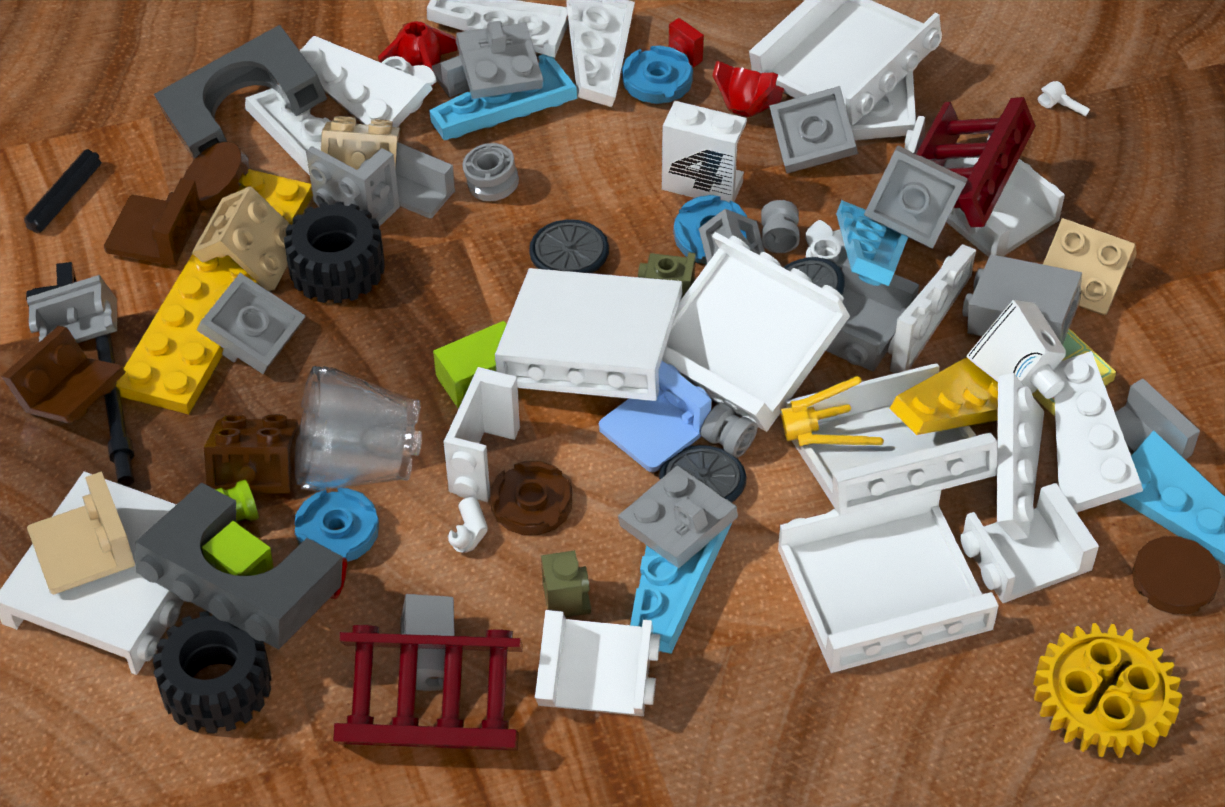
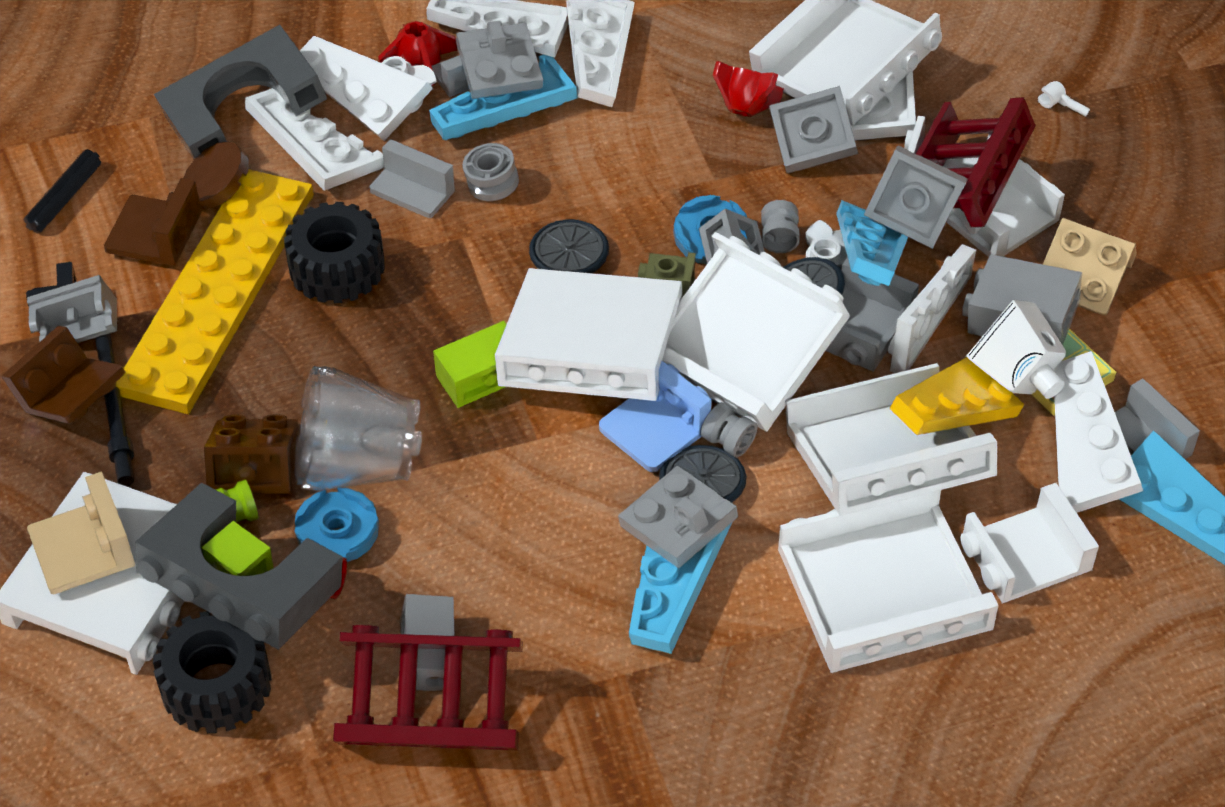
tan bracket [192,186,291,291] -> none
light grey hinge [197,273,305,374] -> none
light grey bracket [306,146,400,226] -> none
tan bracket [321,116,400,171] -> none
white panel [444,367,520,502] -> none
white arm [448,497,488,553] -> none
reddish brown tile [490,461,572,535] -> none
white panel [535,610,660,716] -> none
olive brick [541,550,591,617] -> none
dark azure plate [622,46,693,104] -> none
white panel [661,101,747,203] -> none
red plate [668,18,704,68] -> none
yellow plant [780,376,884,446] -> none
white wing [997,373,1044,540] -> none
yellow gear [1033,623,1182,758] -> none
reddish brown tile [1132,536,1221,614] -> none

